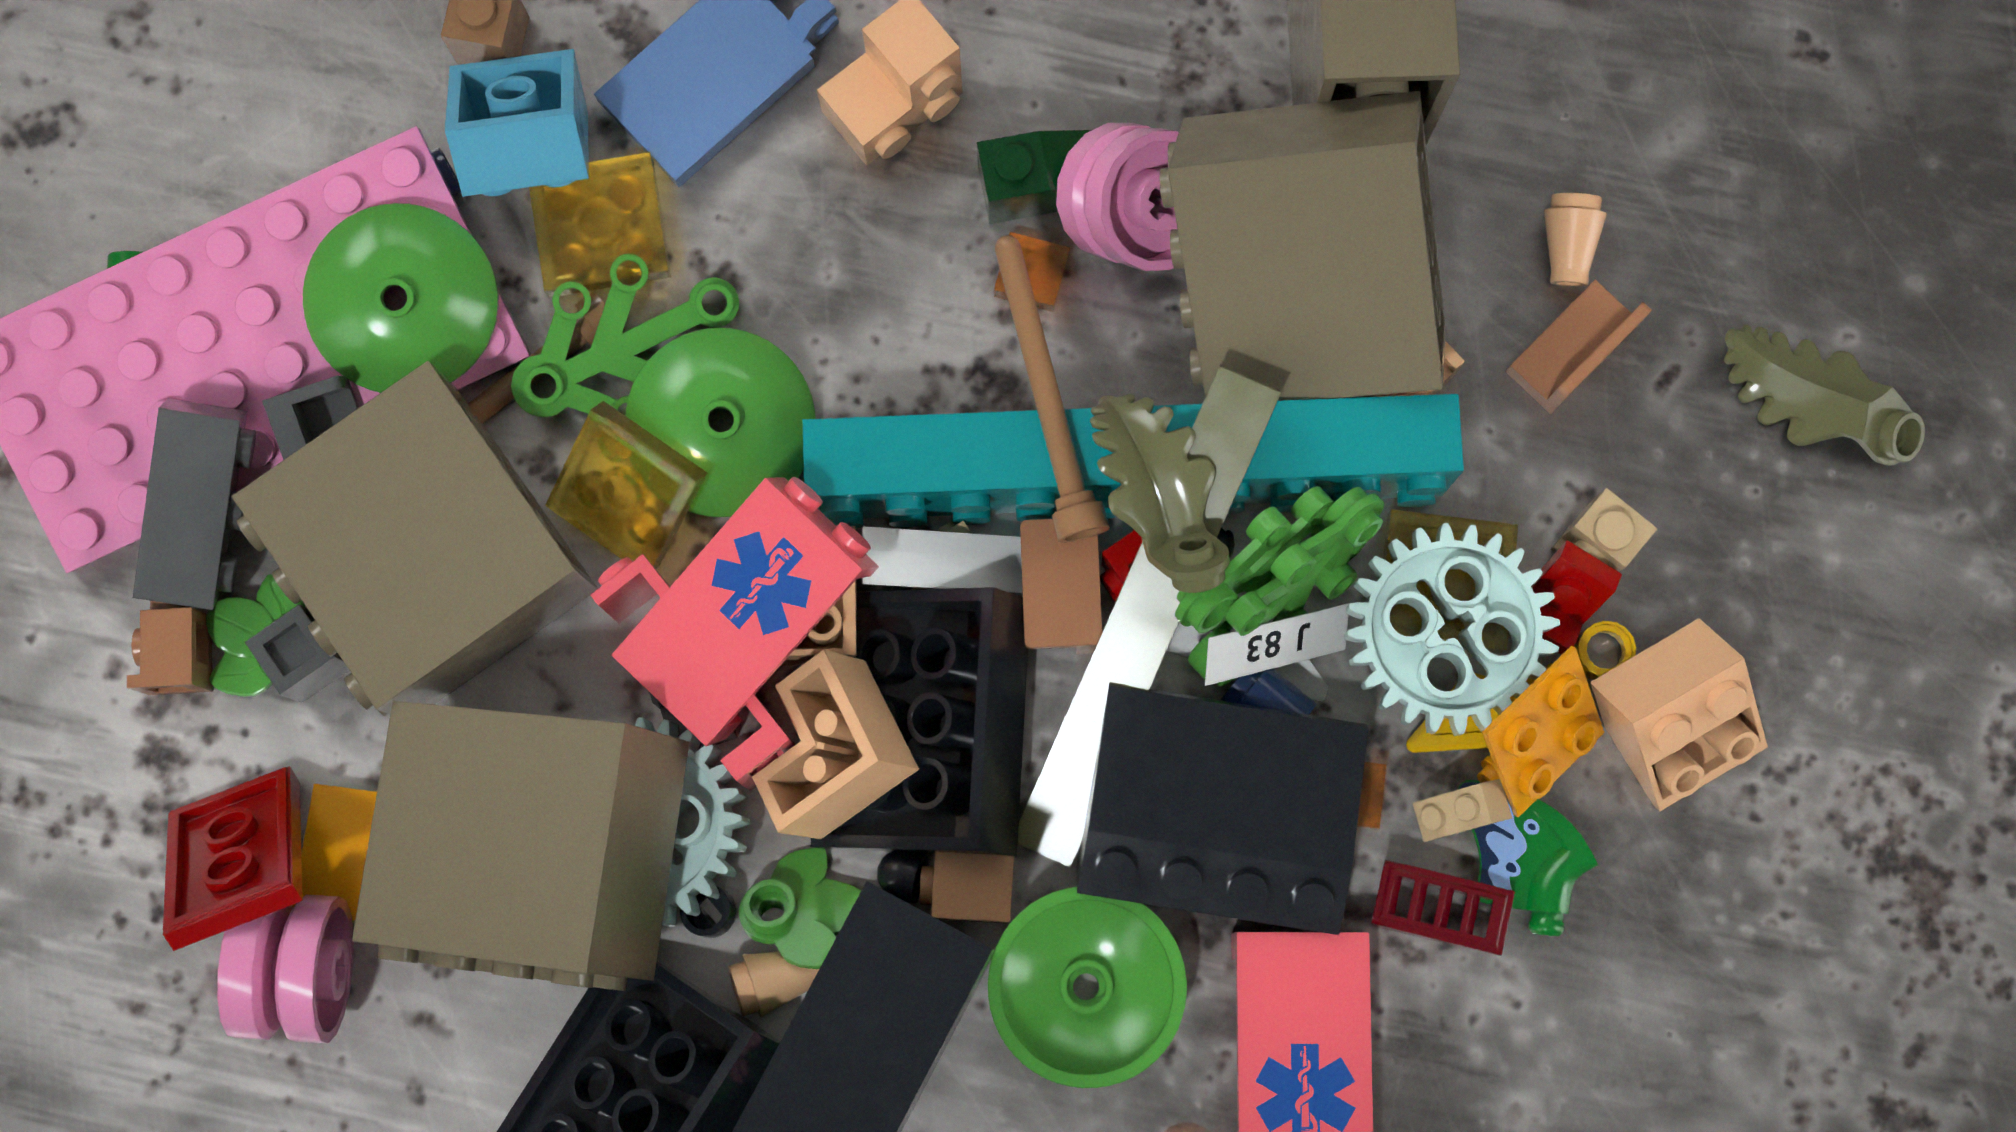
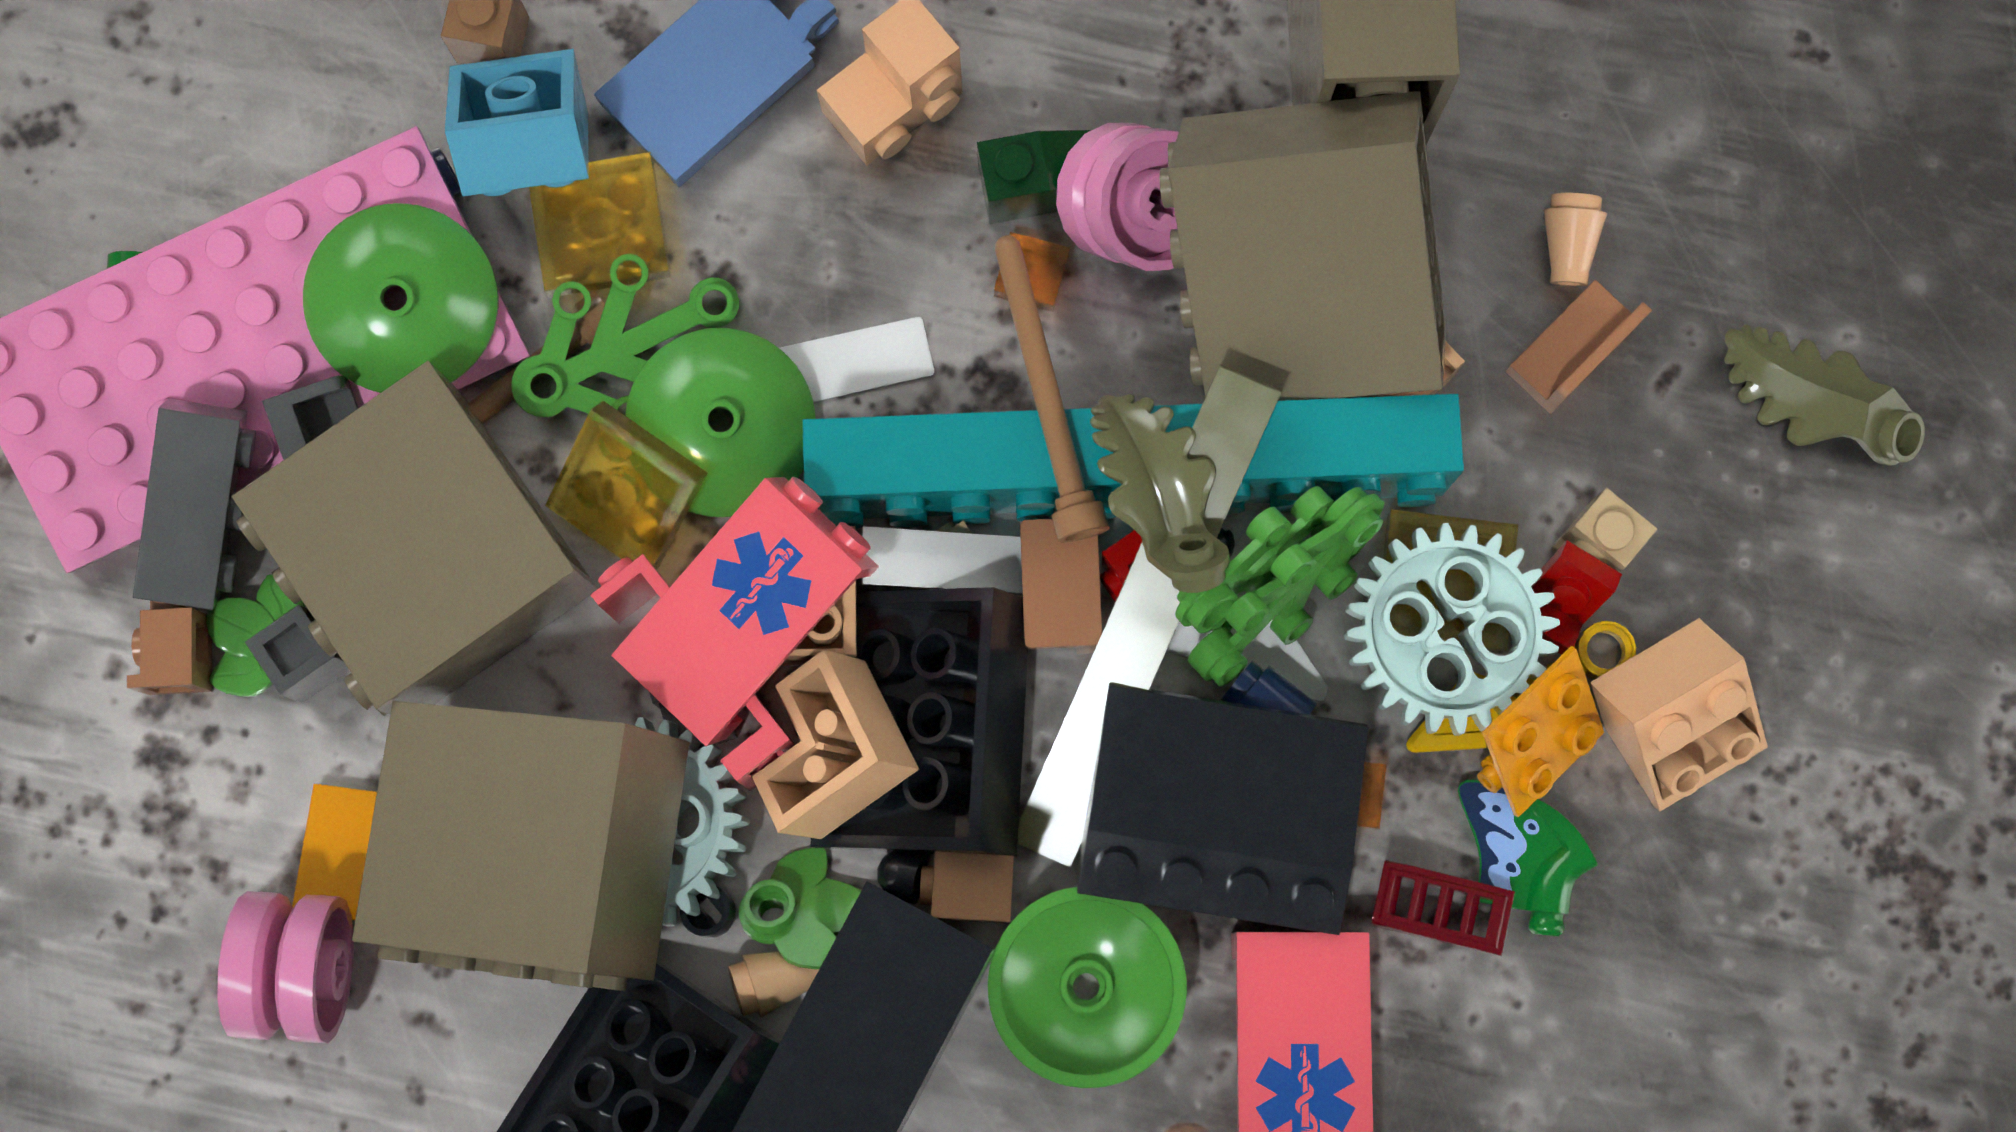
red tile [163,766,303,951] -> none
white sticker [1205,603,1350,686] -> none
tan piece [1413,779,1512,842] -> none
none -> white sticker [779,317,934,402]

